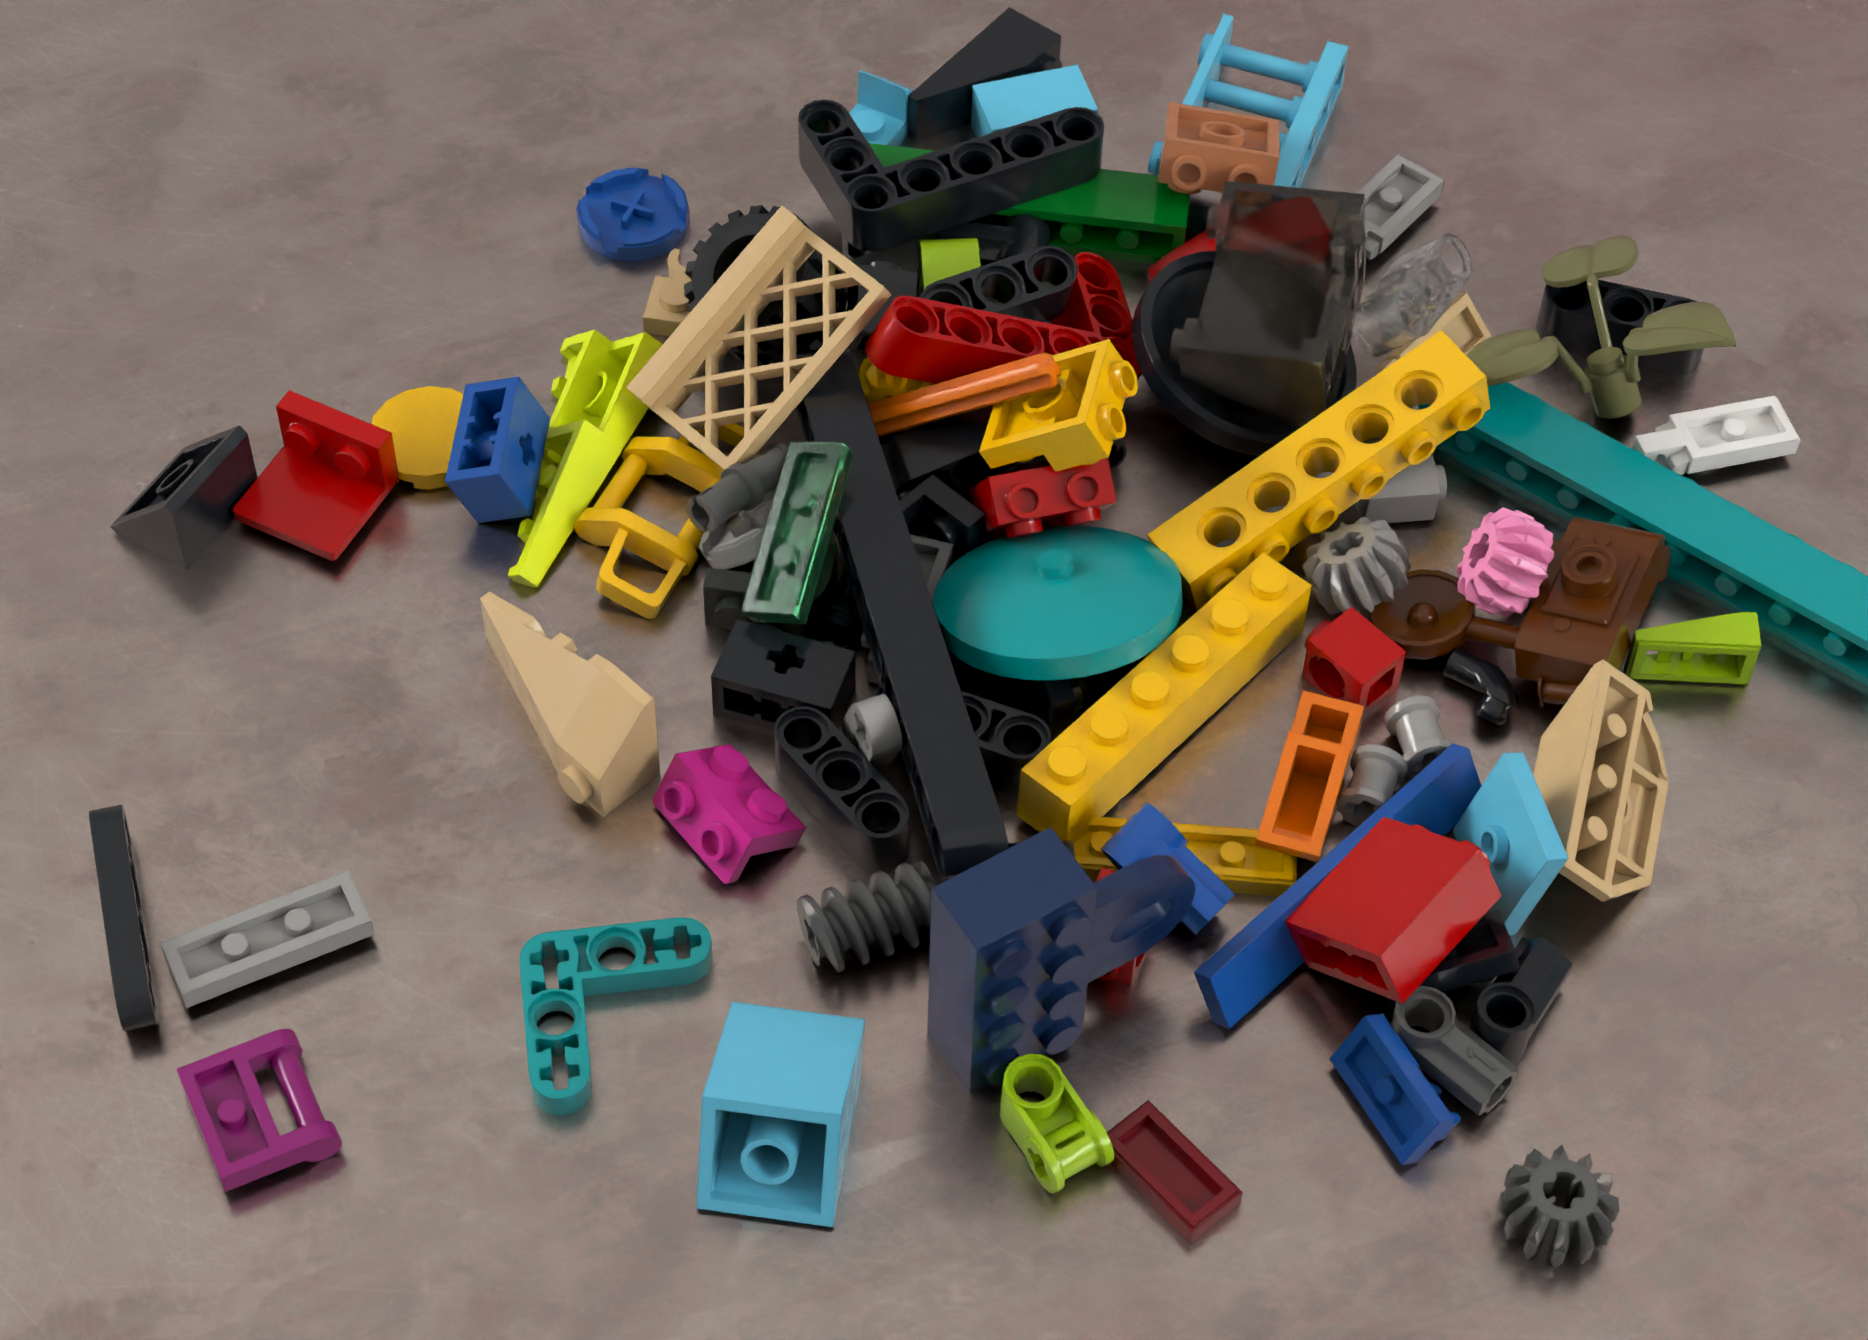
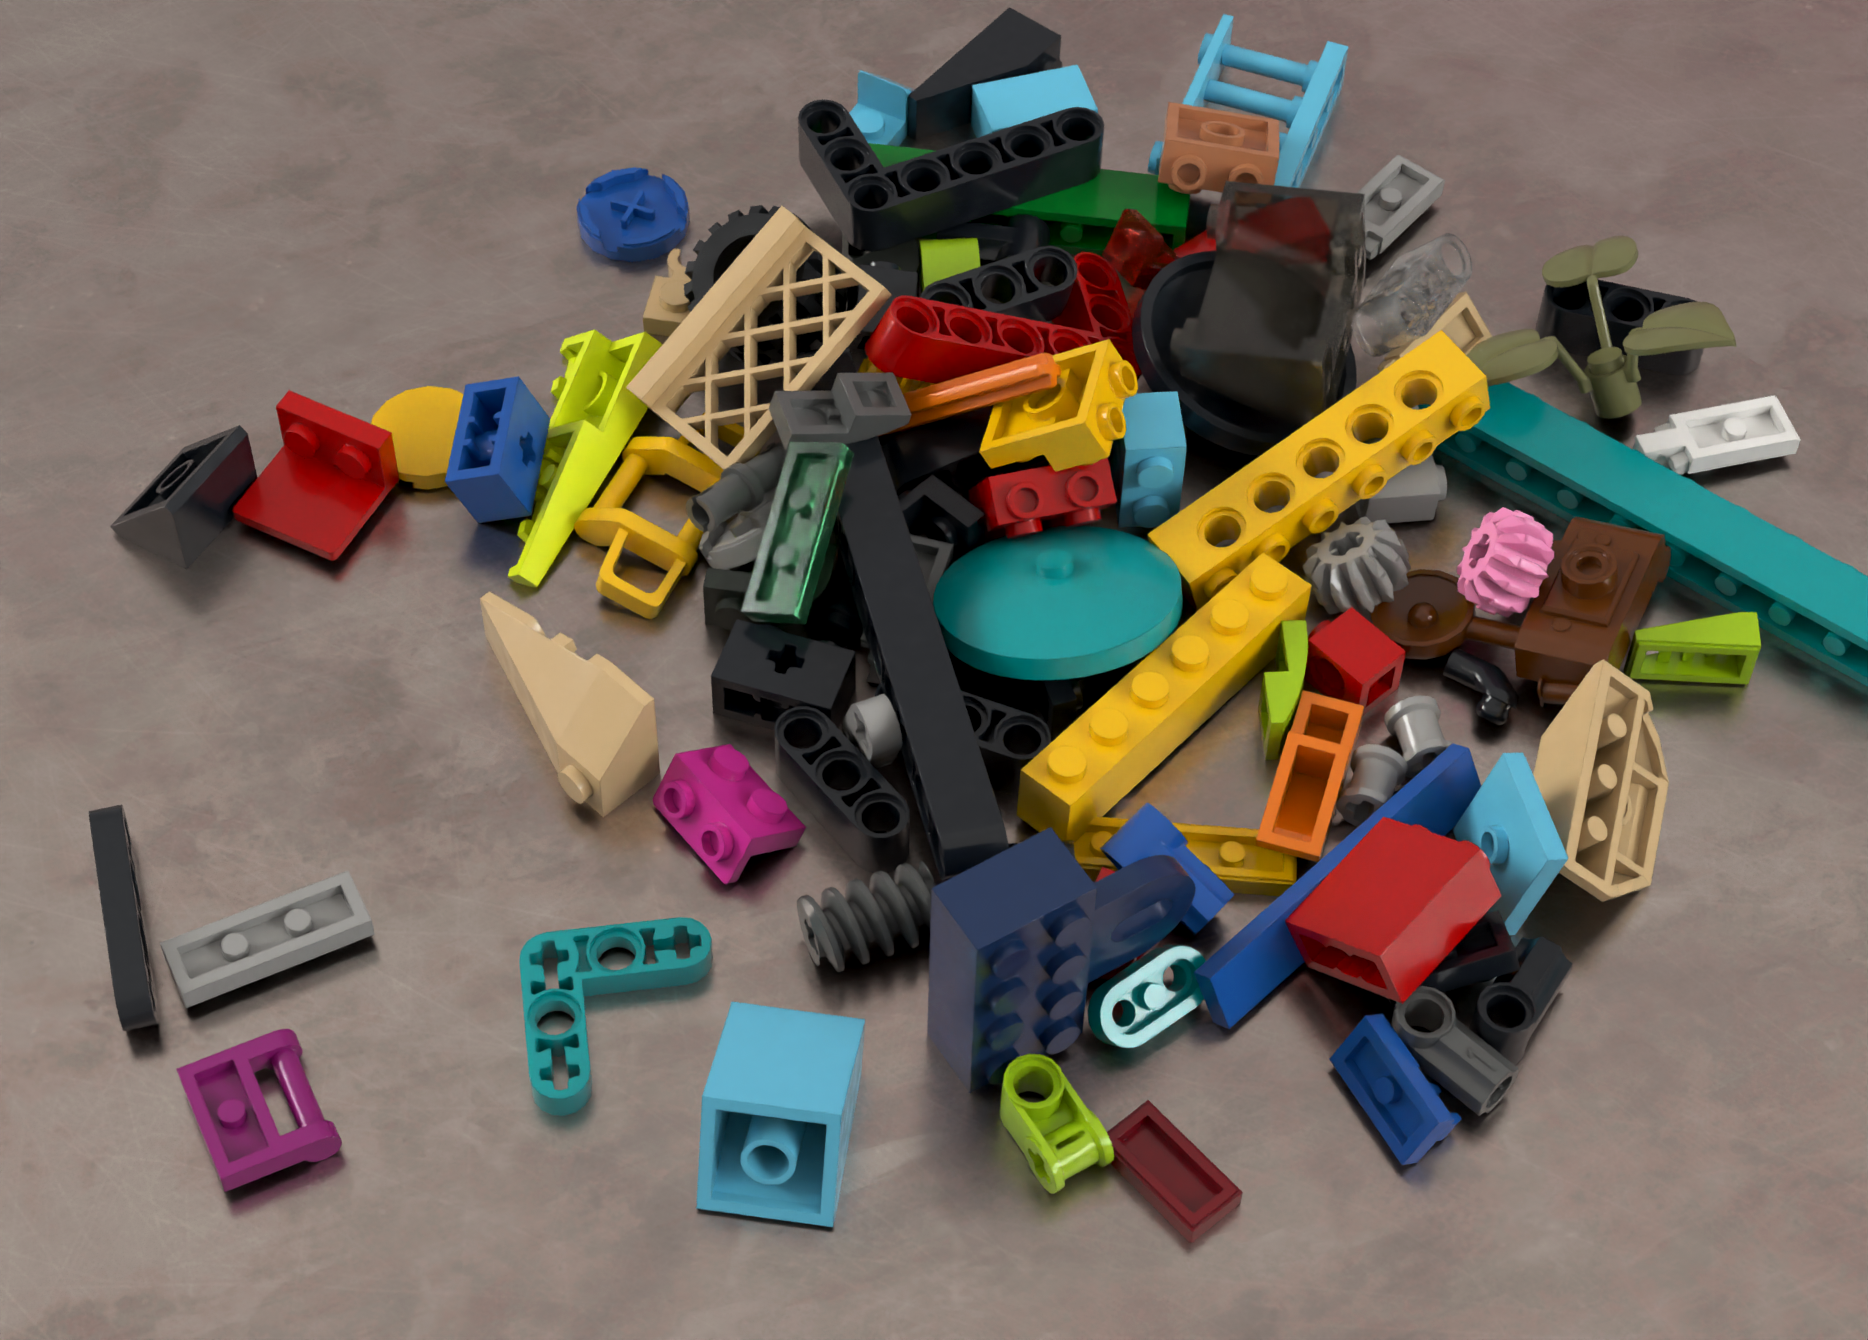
dark grey gear [1498,1145,1620,1269] -> none
none -> dark grey slope [769,373,912,451]
none -> teal plate [1088,944,1206,1048]
none -> clear red bracket [1102,209,1180,291]
none -> medium azure brick [1110,391,1187,528]
none -> lime slope [1258,620,1308,760]

